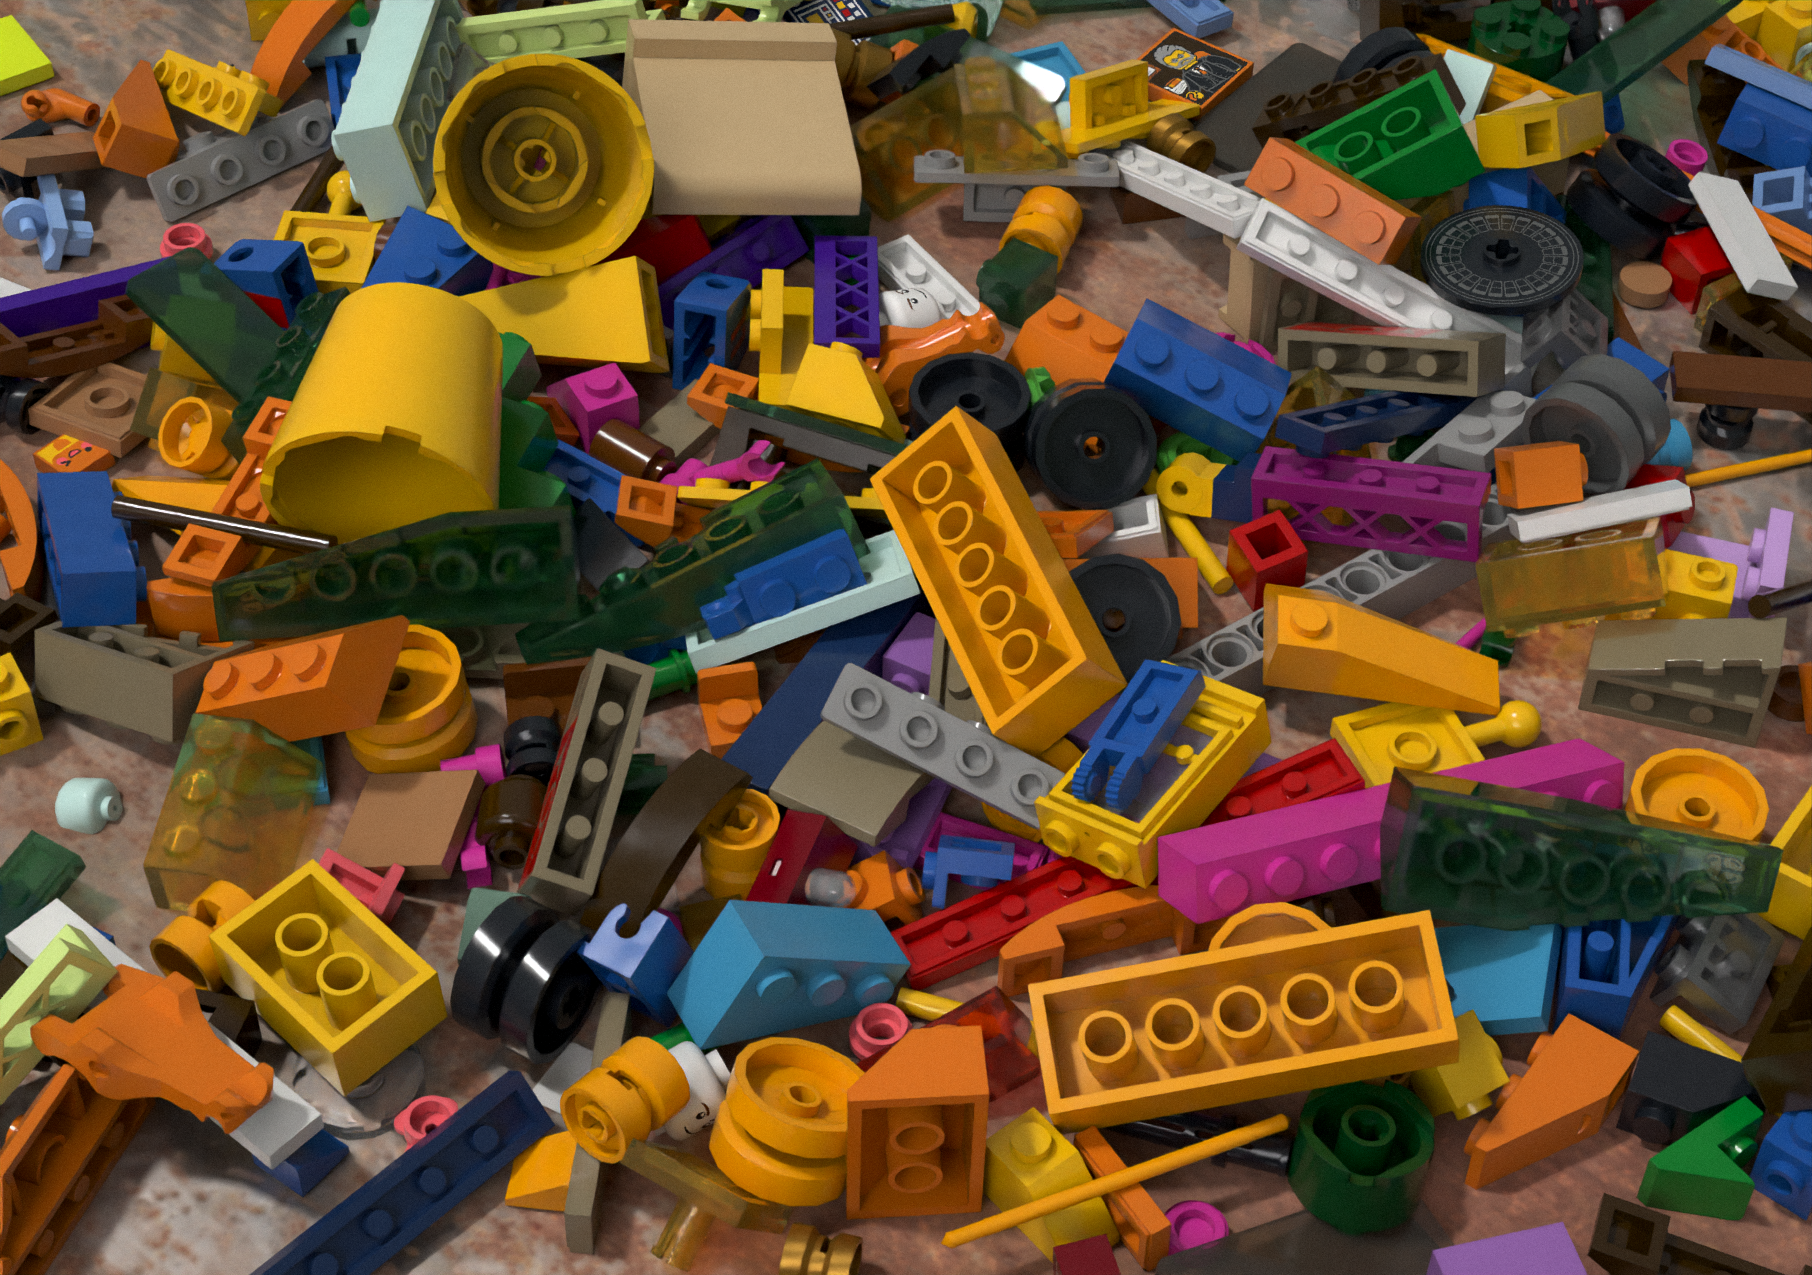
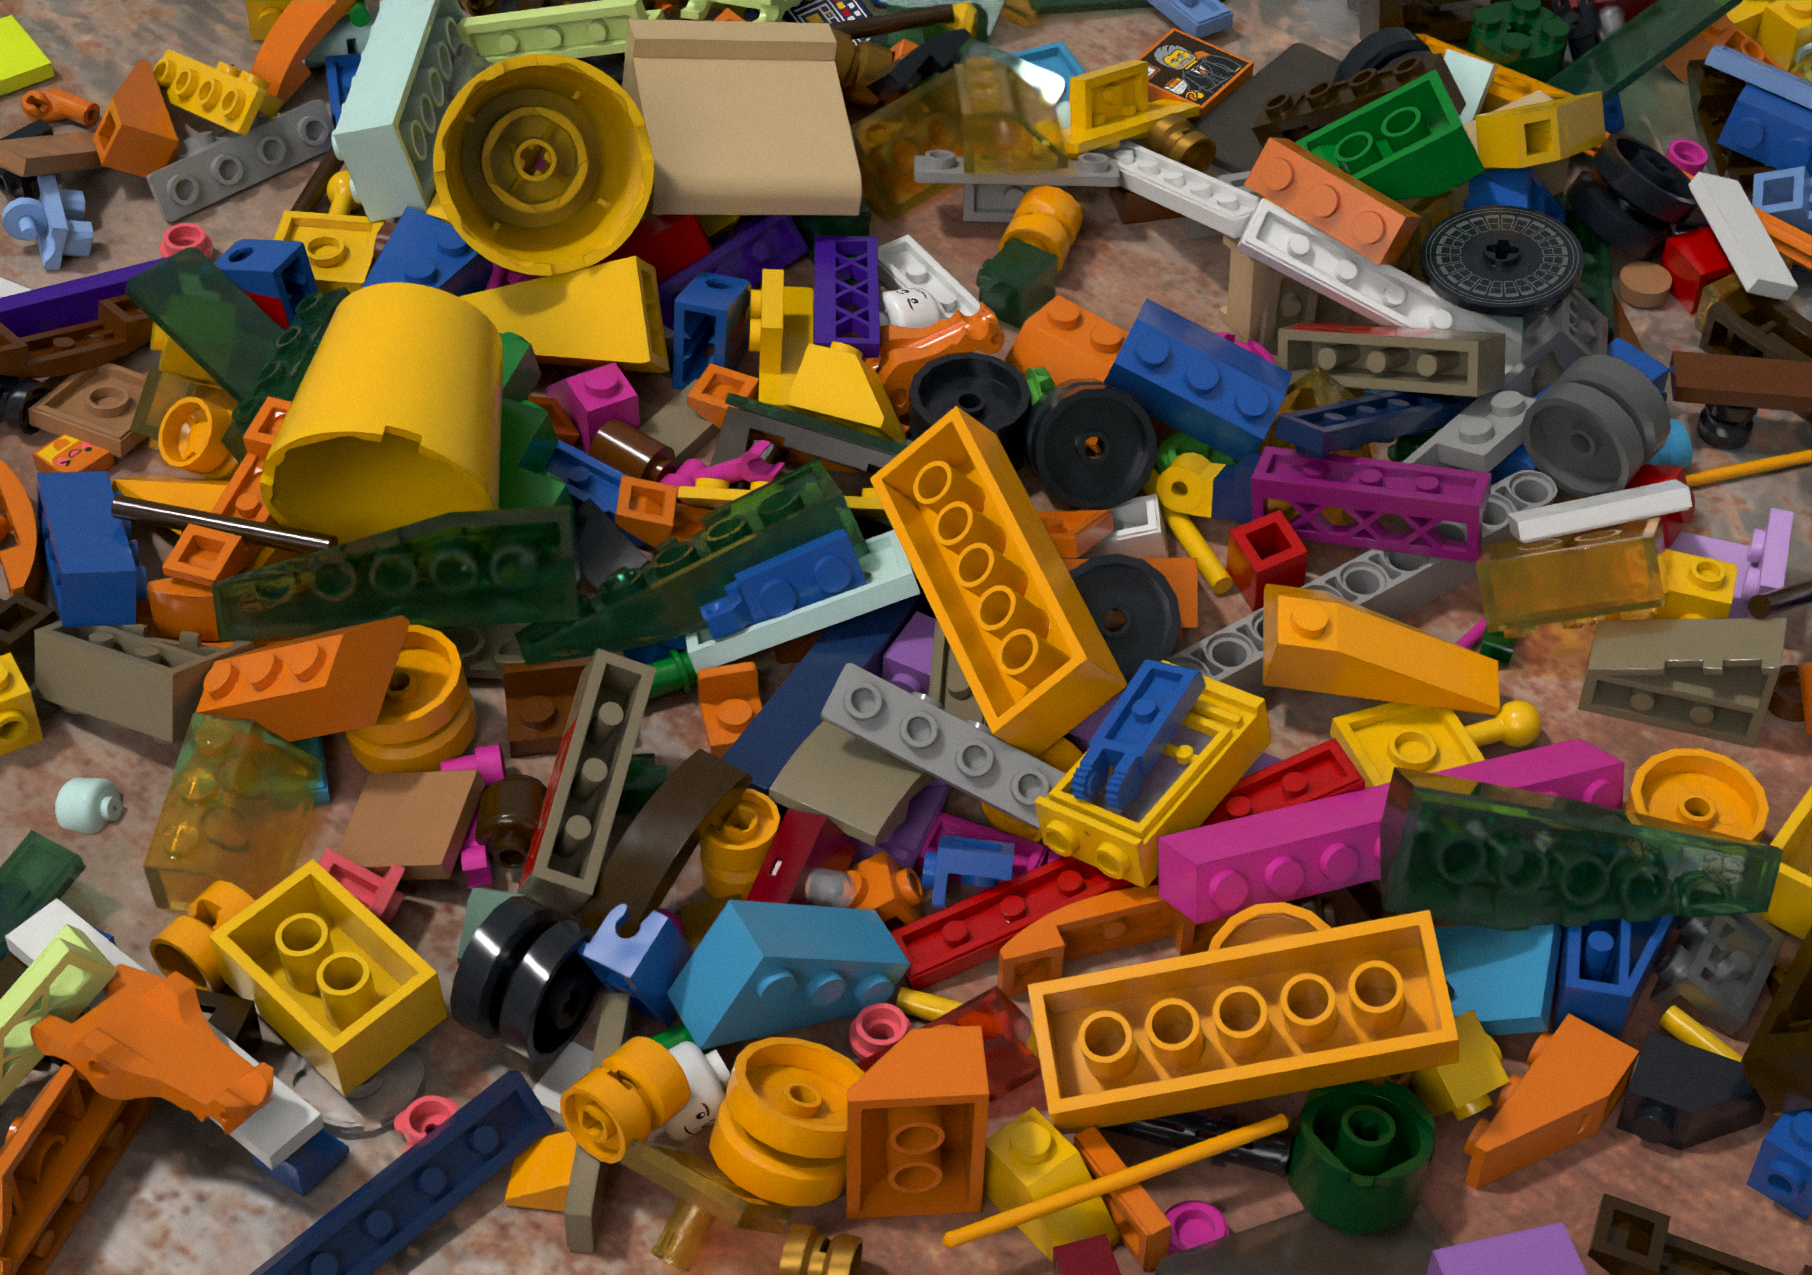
black wheel [503,716,563,788] -> none
orange brick [1494,441,1588,509] -> none
green slope [1636,1096,1764,1220] -> none

